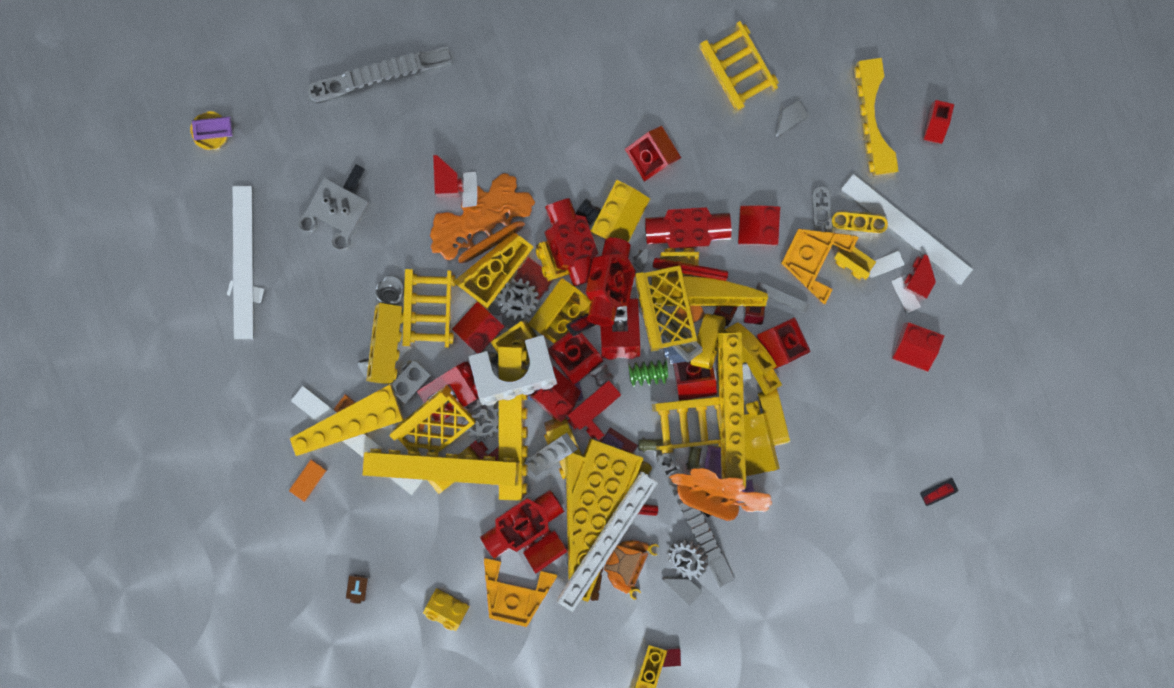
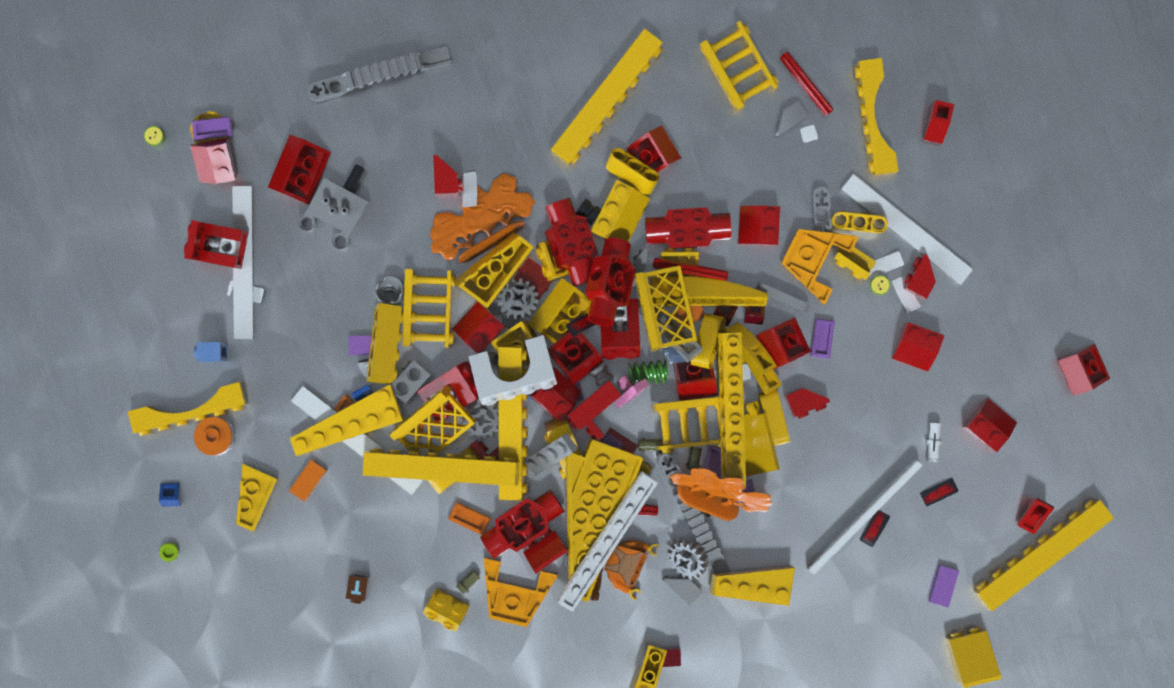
none -> yellow arch [127,382,248,436]
none -> light yellow tile [144,126,165,146]
none -> blue slope [159,483,181,507]
none -> lime tile [159,542,180,562]
none -> red brick [184,220,249,269]
none -> slope [190,137,238,184]
none -> medium blue brick [194,342,228,362]
none -> orange piece [194,417,235,456]
none -> yellow wing [236,463,278,532]
none -> red slope [267,134,331,205]
none -> medium lavender tile [348,335,372,355]
none -> blue slope [351,385,374,402]
none -> orange tile [448,502,491,535]
none -> olive pin [456,569,480,594]
none -> yellow brick [551,28,663,166]
none -> yellow beam [605,148,660,195]
none -> bright pink tile [614,375,650,409]
none -> yellow wedge [710,565,795,606]
none -> red axle [780,52,833,116]
none -> red slope [784,388,830,419]
none -> white sticker [800,125,818,143]
none -> white tile [807,460,923,575]
none -> medium lavender tile [810,318,835,359]
none -> sticker [860,510,890,547]
none -> light yellow tile [870,276,890,295]
none -> white pin [927,423,942,462]
none -> medium lavender tile [929,565,959,608]
none -> yellow slope [946,626,1002,688]
none -> red slope [963,398,1017,452]
none -> yellow brick [974,499,1114,612]
none -> red slope [1017,498,1054,534]
none -> slope [1058,344,1110,396]

